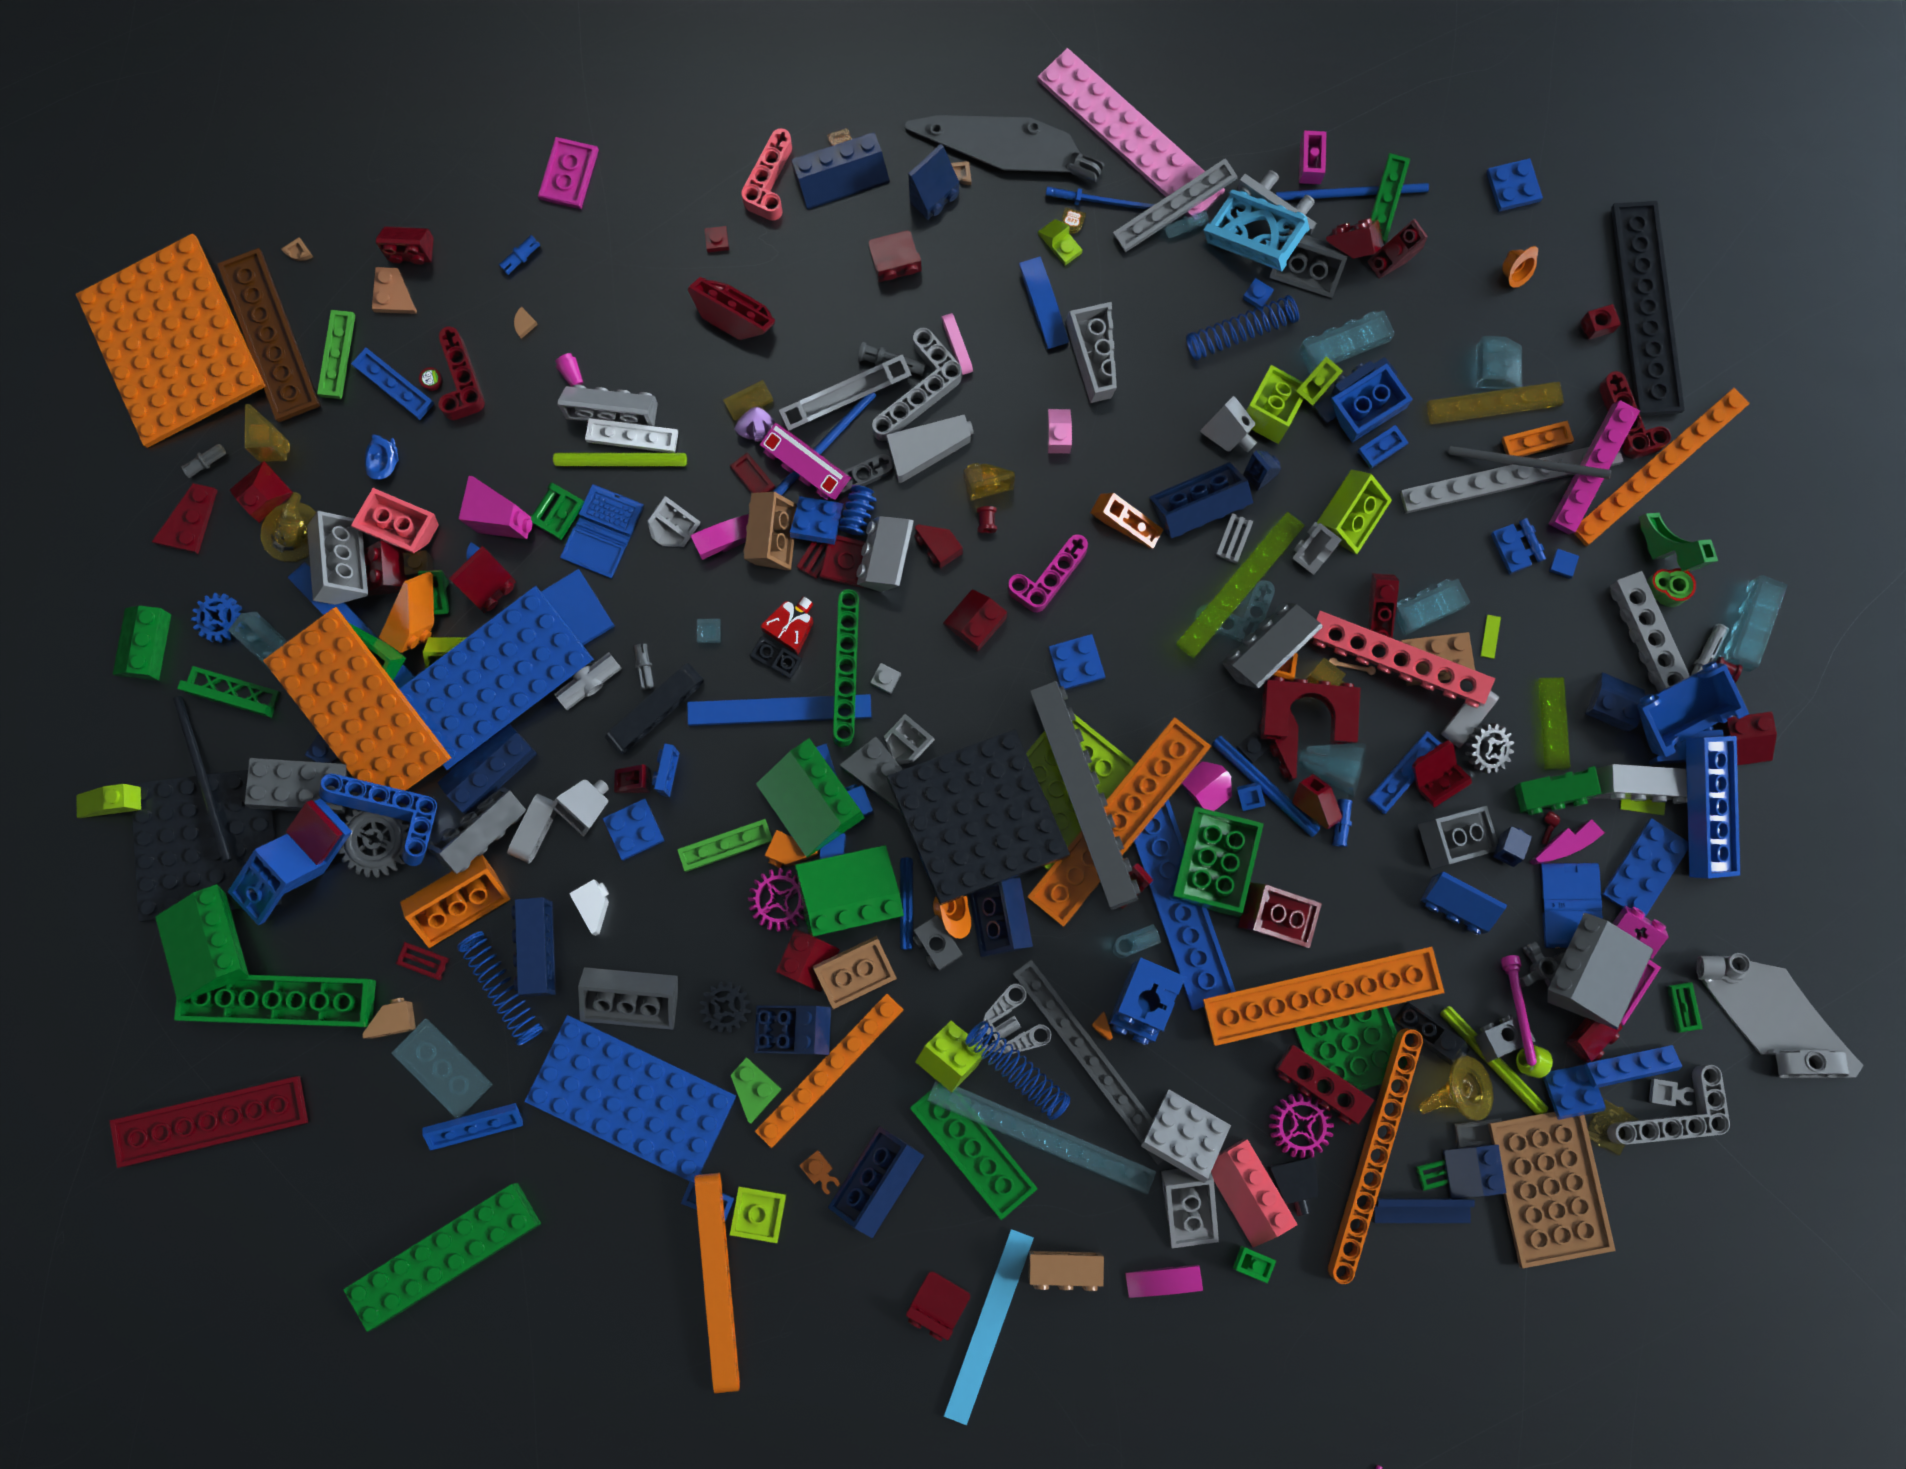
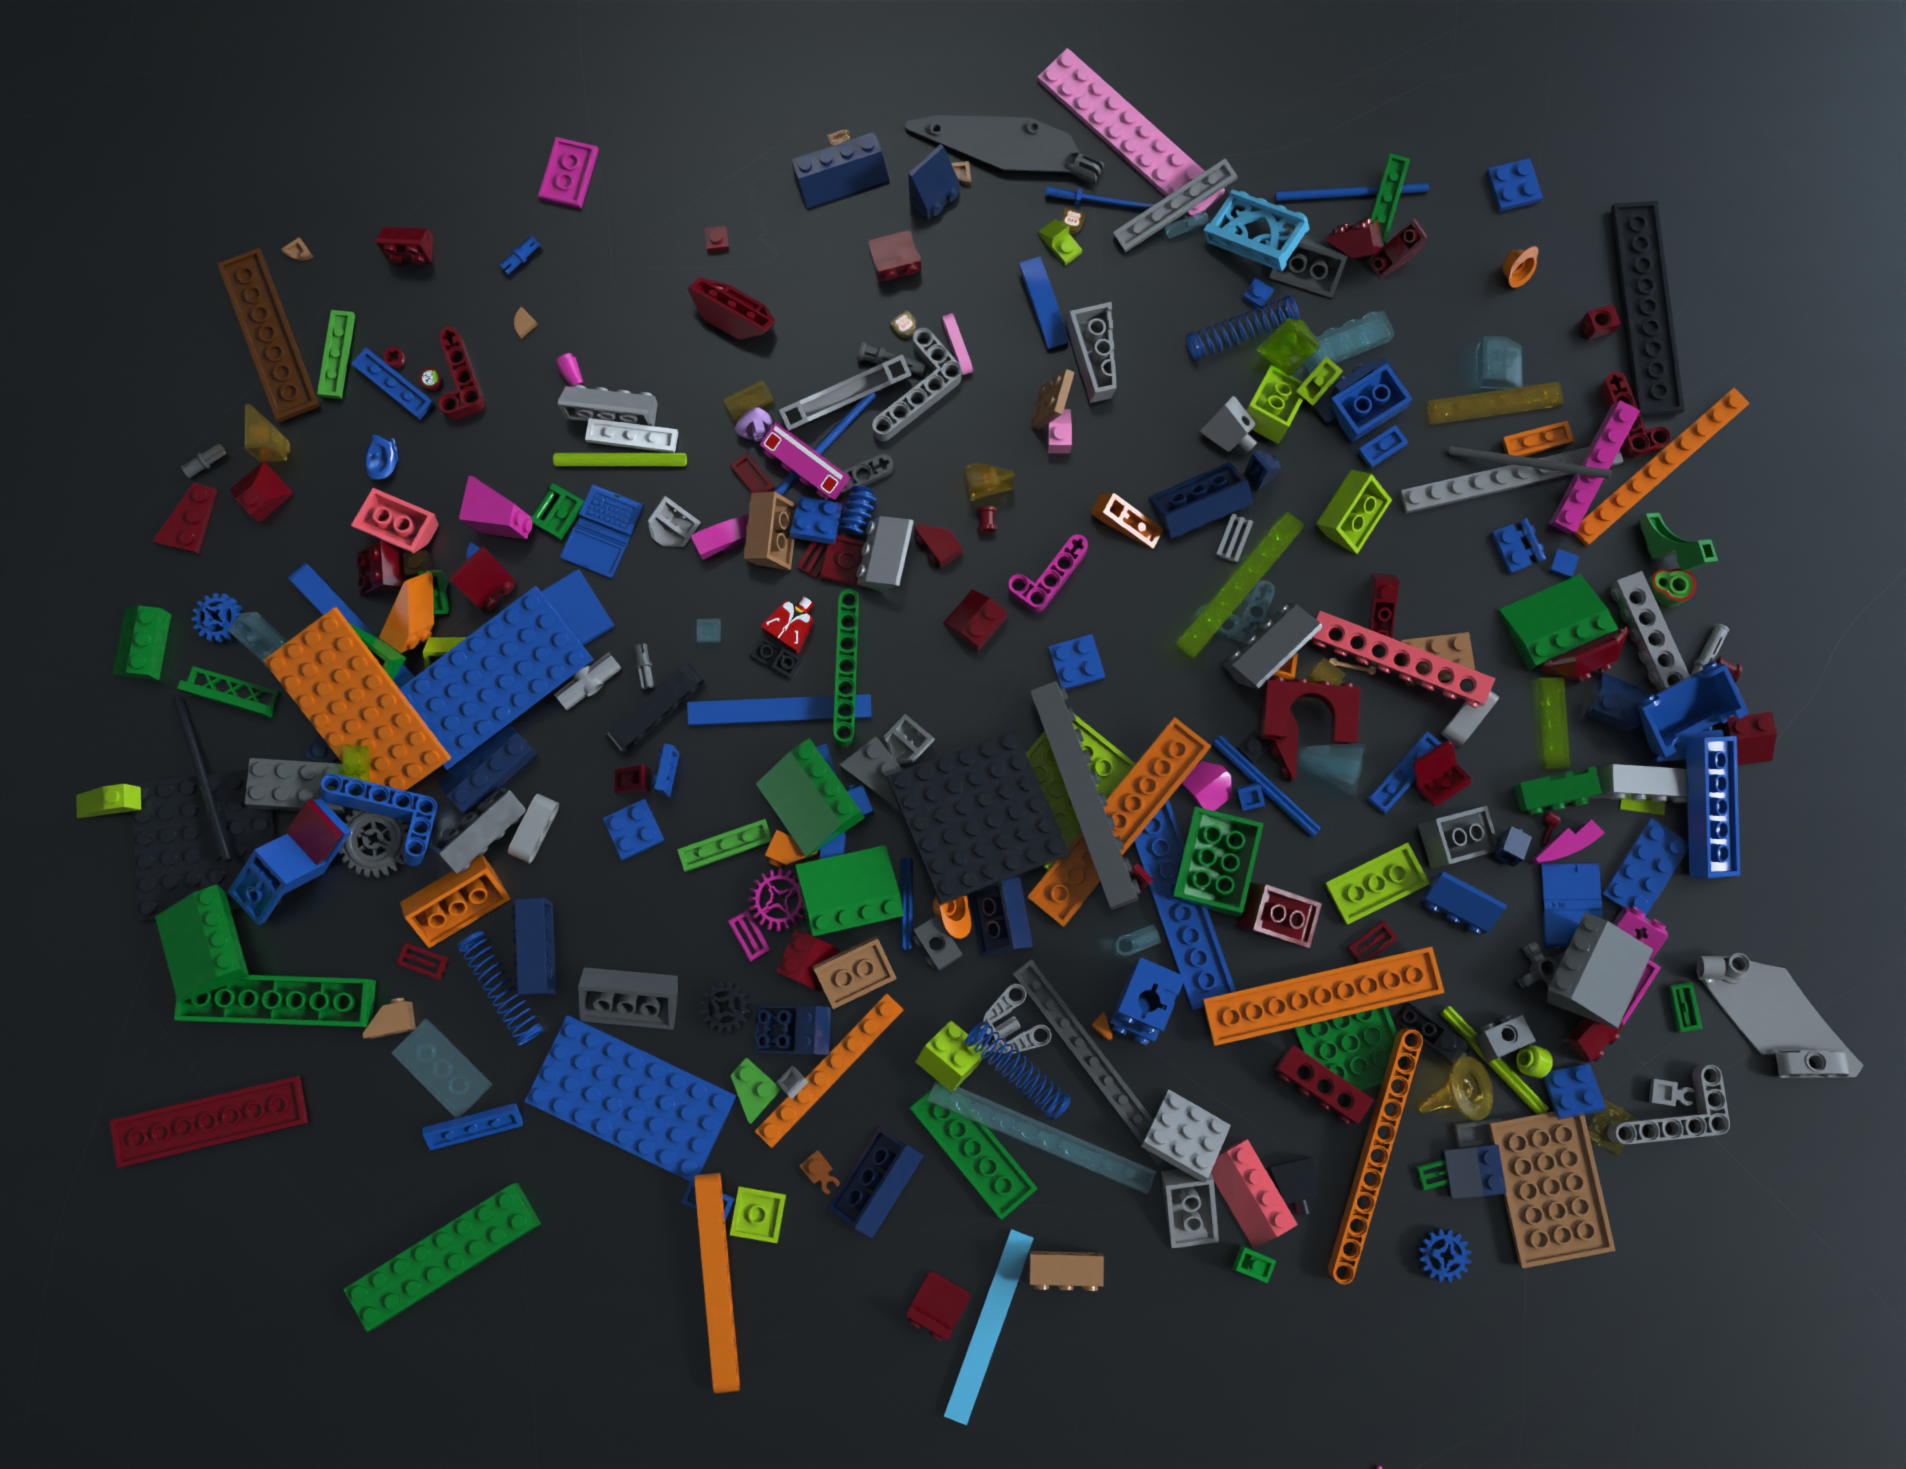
orange plate [76,233,266,448] -> none
clear yellow piece [261,492,316,562] -> none
light grey slope [307,511,368,605] -> none
nougat wing [372,267,417,314] -> none
light grey torso [551,779,609,837] -> none
white slope [569,880,609,936] -> none
coral beam [741,128,792,221] -> none
light grey plate [870,663,901,694] -> none
light grey slope [887,414,974,483] -> none
dark pink slope [1125,1264,1203,1298] -> none
light grey plate [1237,170,1317,236] -> none
dark pink gear [1268,1093,1334,1158] -> none
dark red slope [1292,774,1342,829] -> none
light grey cylinder [1293,522,1342,575] -> none
dark pink brick [1299,130,1326,184] -> none
blue pin [1332,799,1353,847] -> none
dark blue fence [1373,1198,1475,1223] -> none
clear light blue brick [1395,579,1471,635] -> none
dark grey gear [1466,723,1514,773] -> none
lime window [1480,615,1501,659] -> none
dark pink piece [1501,955,1537,1066] -> none
blue plate [1584,1045,1682,1089] -> none
clear light blue brick [1724,575,1788,672] -> none
none -> clear neon green slope [337,744,370,782]
none -> dark red bush [383,346,406,368]
none -> dark pink tile [728,910,771,962]
none -> light grey tile [776,1065,808,1099]
none -> tile [890,310,916,337]
none -> medium nougat plate [1031,369,1075,430]
none -> clear neon green slope [1256,319,1321,376]
none -> lime plate [1324,843,1430,925]
none -> dark red tile [1346,920,1398,963]
none -> blue gear [1418,1228,1472,1283]
none -> green slope [1498,574,1618,671]
none -> dark red wedge [1538,626,1628,683]

